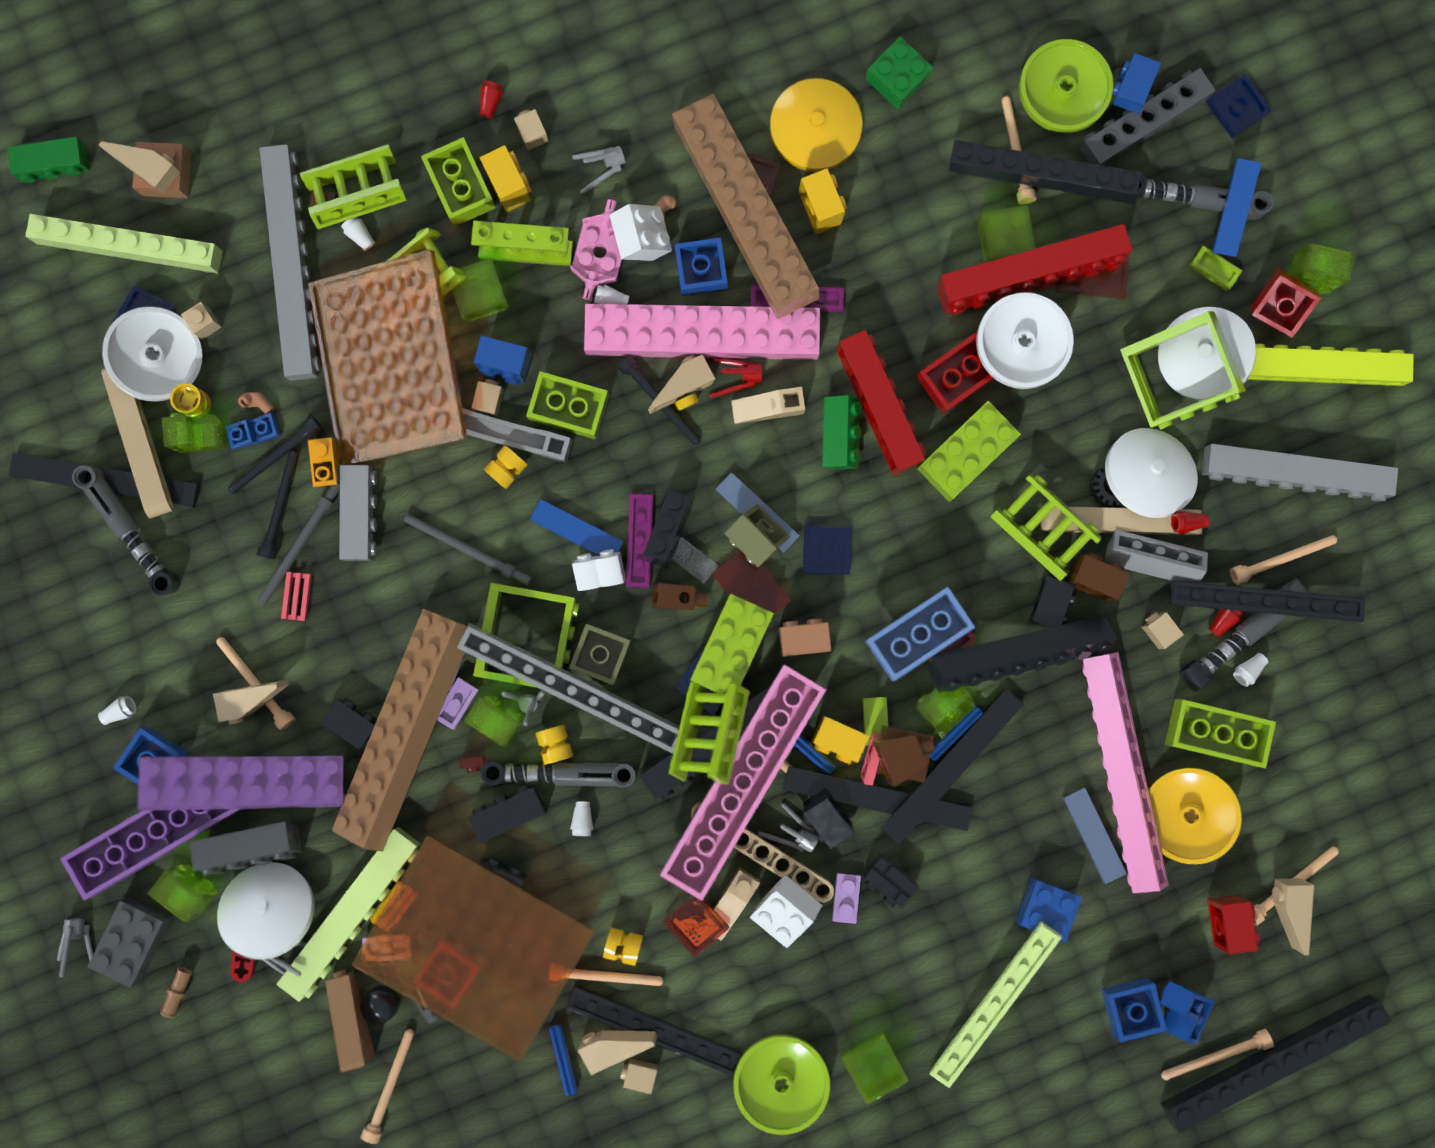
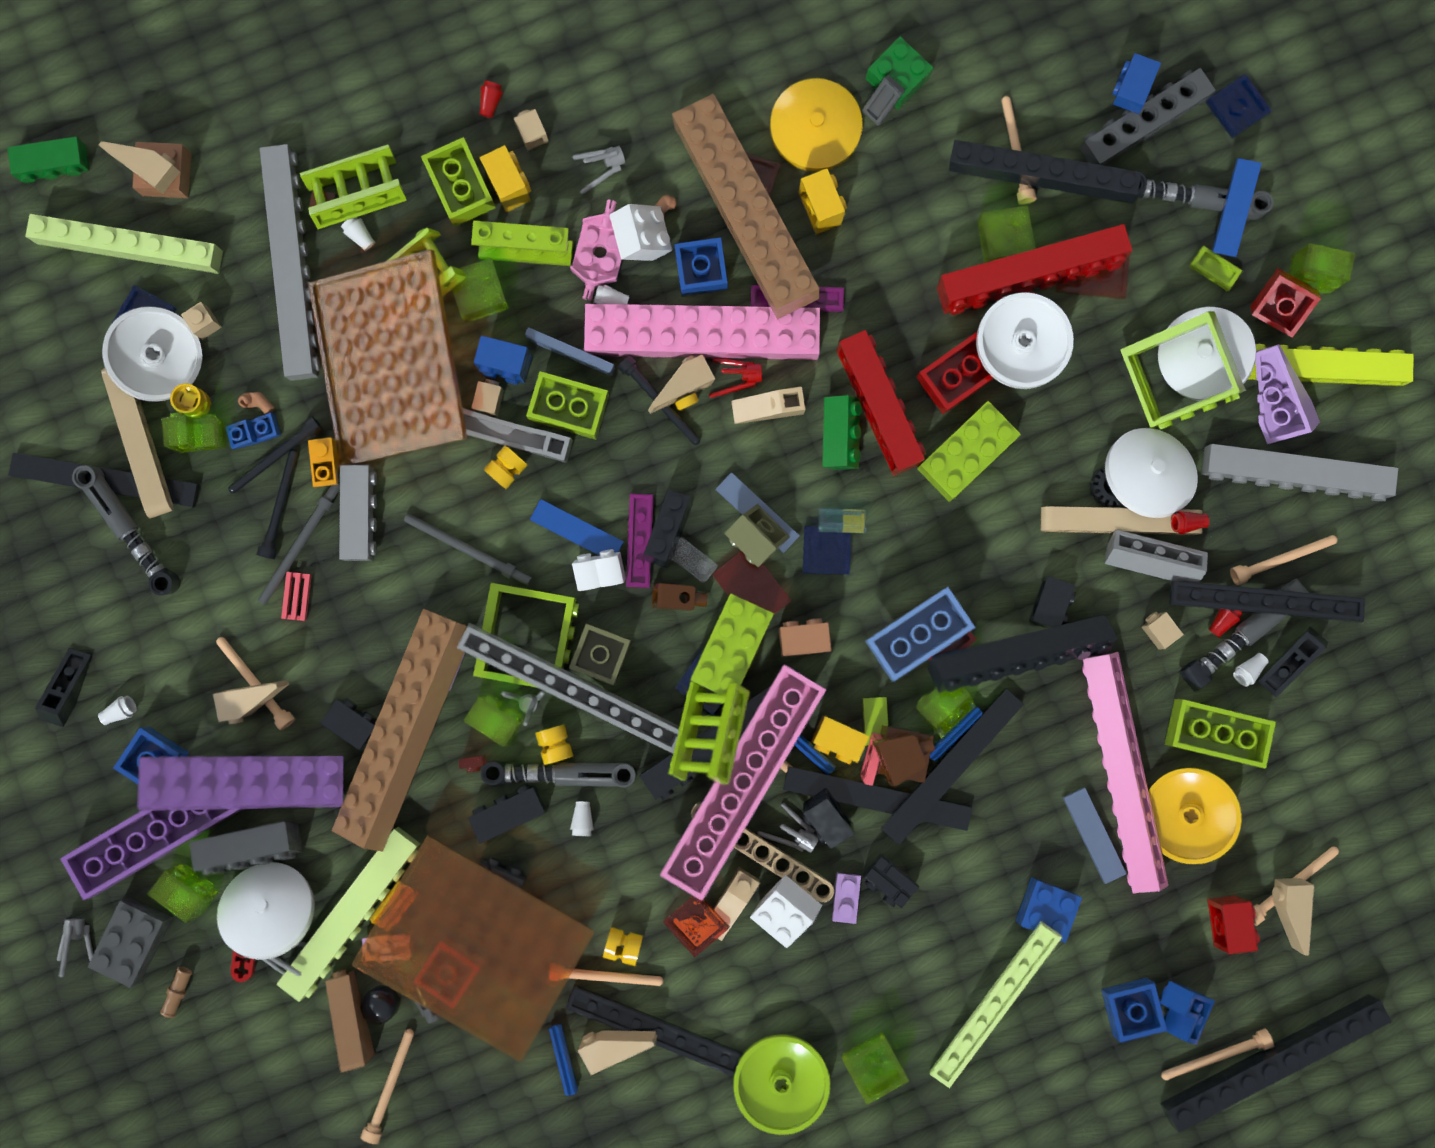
lavender plate [437,677,479,730] -> none
tan brick [620,1058,658,1094] -> none
lime fence [990,474,1102,581] -> none
lime dish [1019,39,1113,133] -> none
reddish brown brick [1065,553,1130,602] -> none
none -> black slope [35,648,92,727]
none -> sand blue tile [525,327,615,376]
none -> clear light blue tile [818,508,866,533]
none -> dark grey tile [862,75,905,126]
none -> lavender wedge [1255,344,1320,444]
none -> black slope [1258,626,1328,698]

